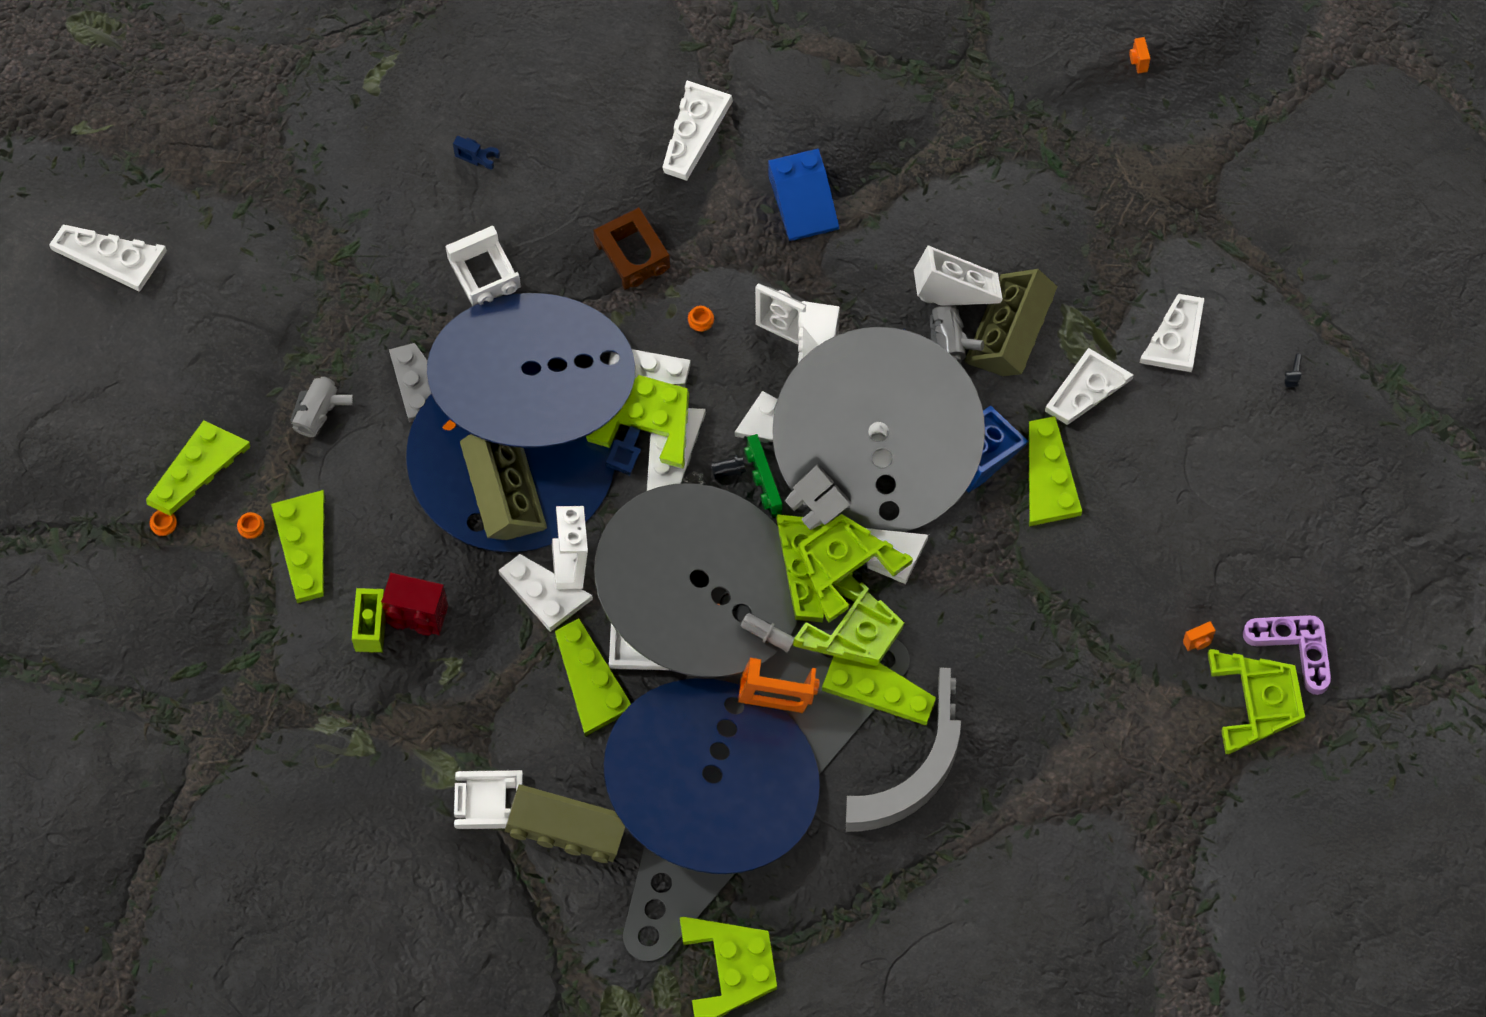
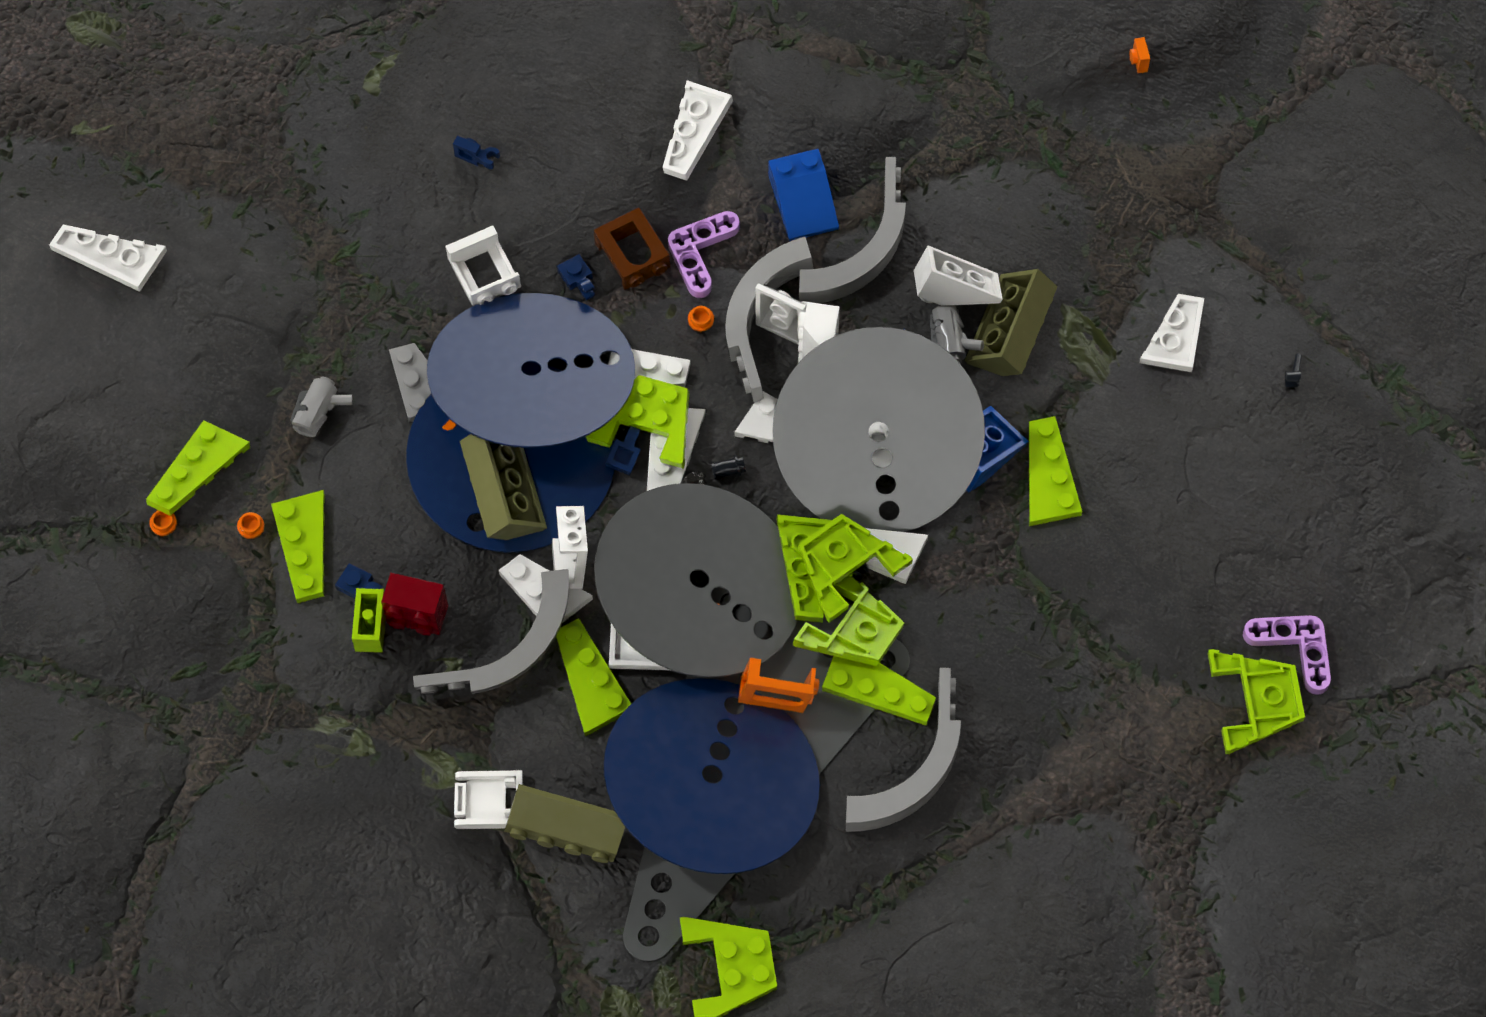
light grey axle [741,613,795,653] -> none
green plate [744,434,782,518] -> none
light grey hips [785,464,852,530] -> none
white wing [1045,348,1133,425] -> none
orange plate [1183,621,1216,651] -> none
none -> dark blue plate [335,563,383,599]
none -> light grey arch [413,569,569,694]
none -> dark blue plate [557,254,595,300]
none -> lavender beam [668,211,740,298]
none -> light grey arch [725,237,813,402]
none -> light grey arch [799,157,906,303]

